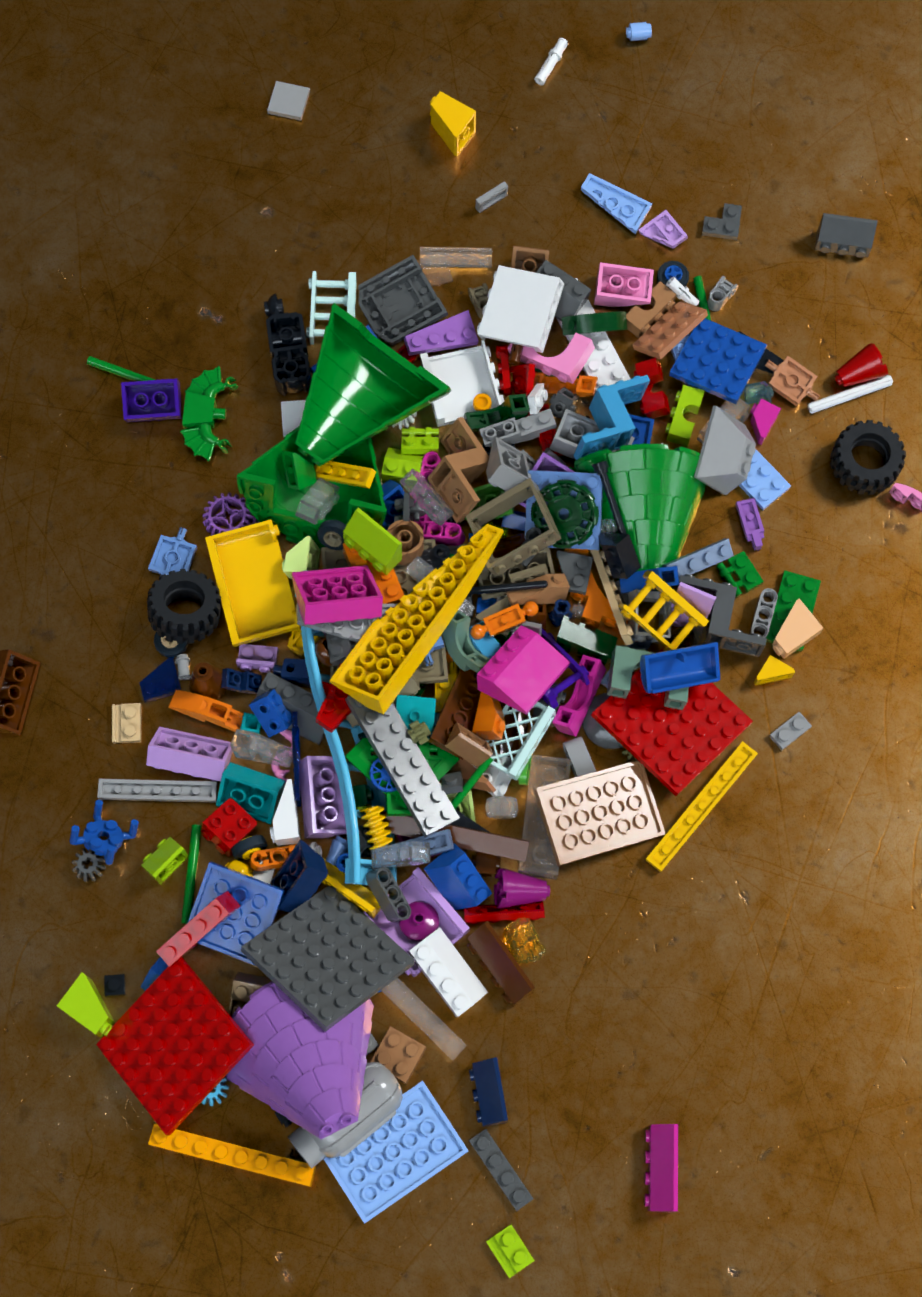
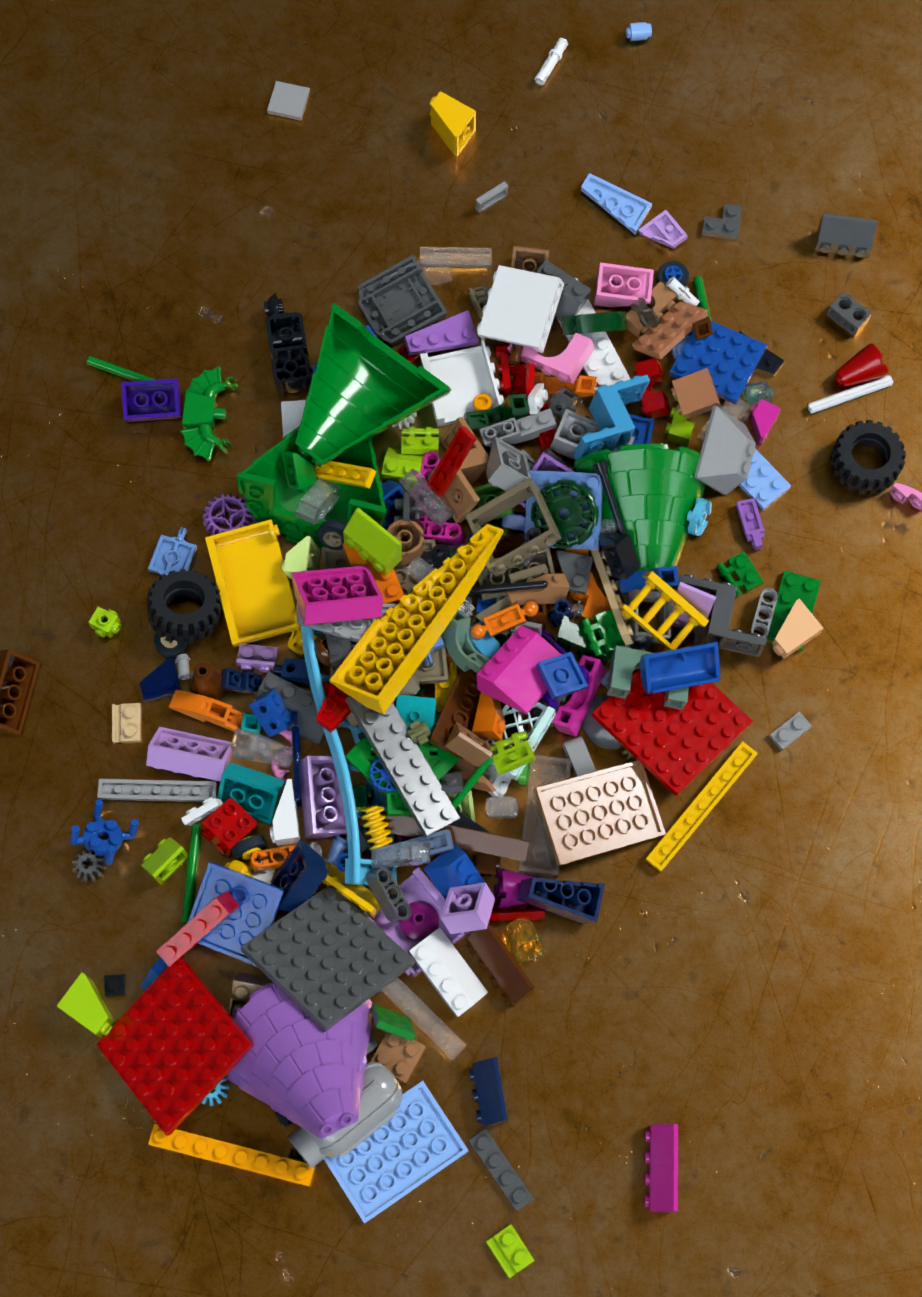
light aqua fence [306,271,357,345] -> none
sand blue plate [663,538,734,579] -> none
light grey piece [707,276,738,311] -> none
yellow slope [754,655,795,686] -> none
nougat plate [765,356,820,406] -> none
none -> lime brick [88,607,121,638]
none -> white plate [181,797,223,826]
none -> green tile [370,1004,416,1041]
none -> red plate [427,426,477,497]
none -> lavender brick [440,882,495,934]
none -> lime plate [490,730,536,776]
none -> dark blue wedge [517,878,605,924]
none -> blue plate [536,652,588,700]
none -> green plate [582,609,625,657]
none -> clear smoke plate [631,298,661,328]
none -> nougat brick [671,368,721,419]
none -> medium azure plate [687,497,712,536]
none -> reddish brown slope [692,317,713,340]
none -> dark grey brick [826,292,871,337]

